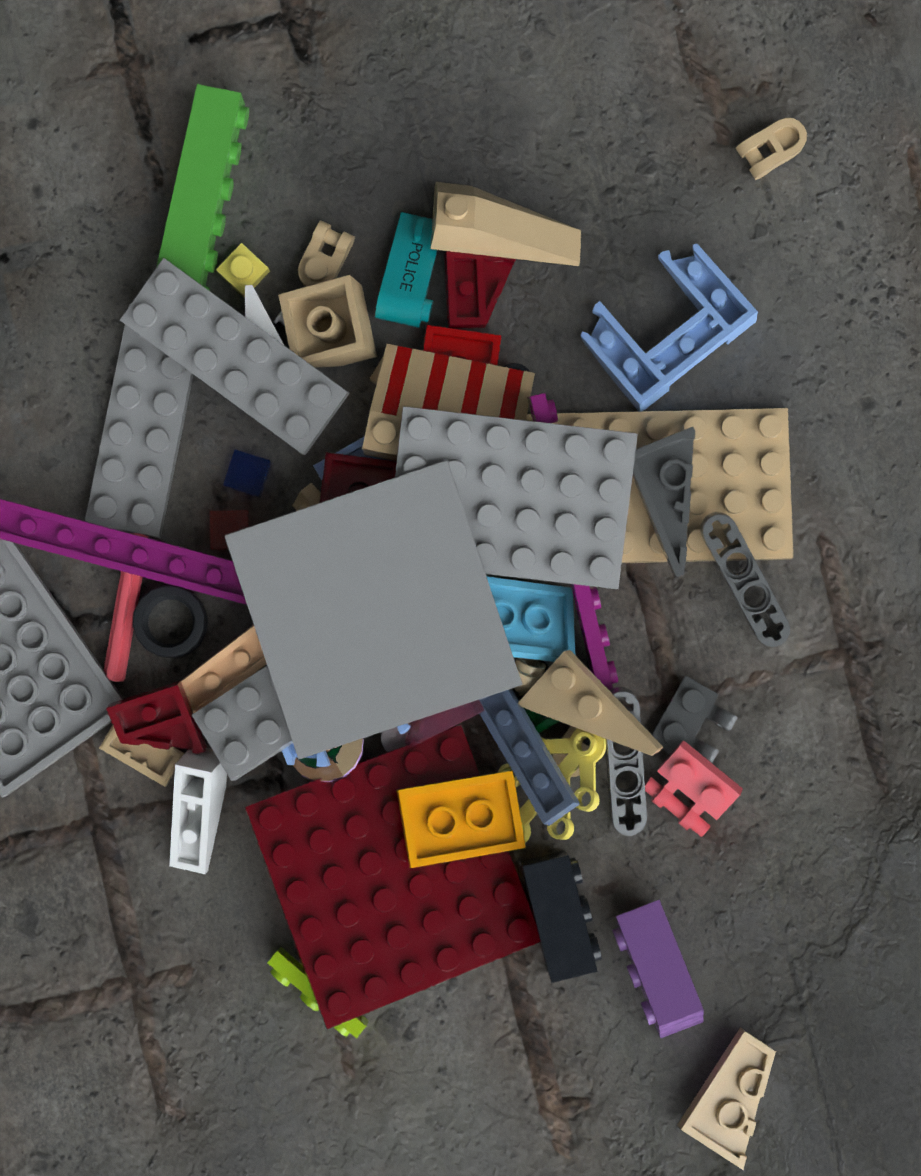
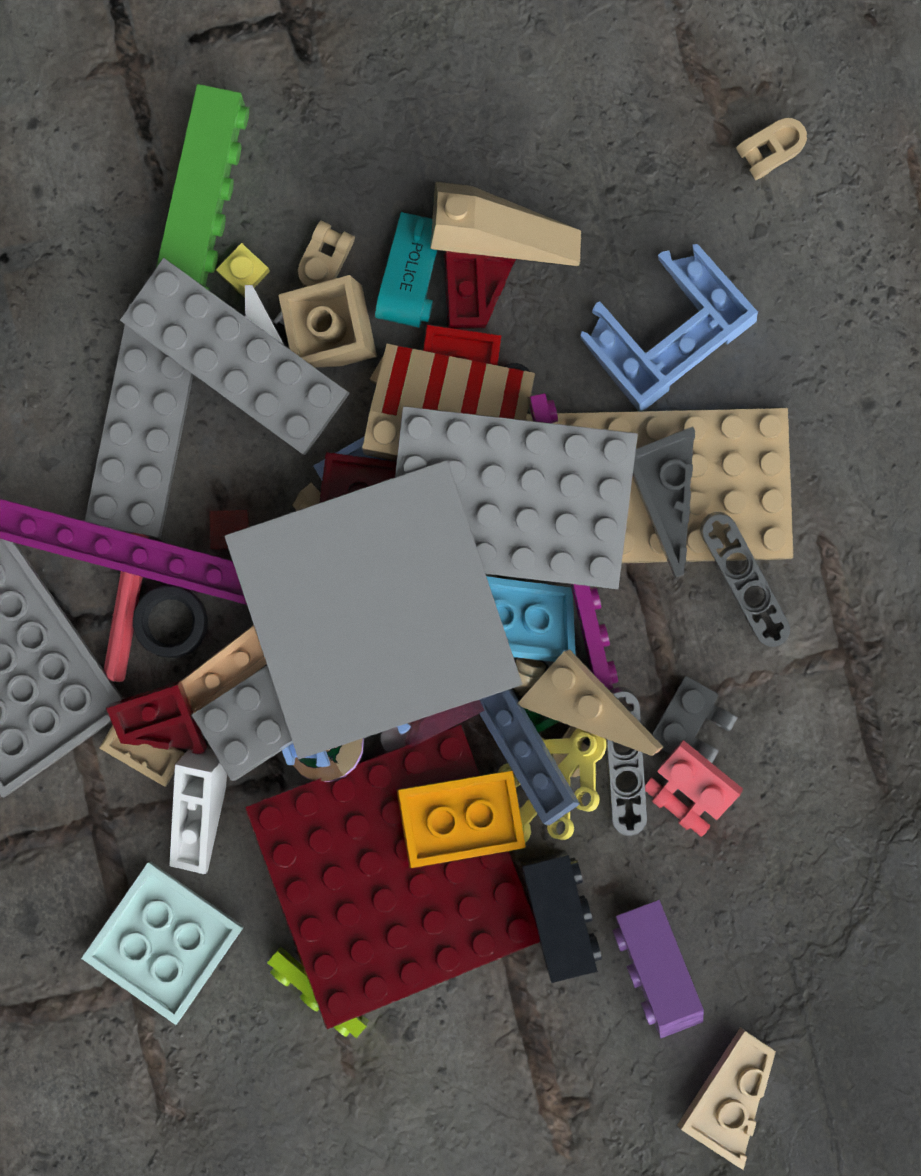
clear blue plate [223,449,272,498] -> none
none -> light aqua plate [81,861,244,1025]

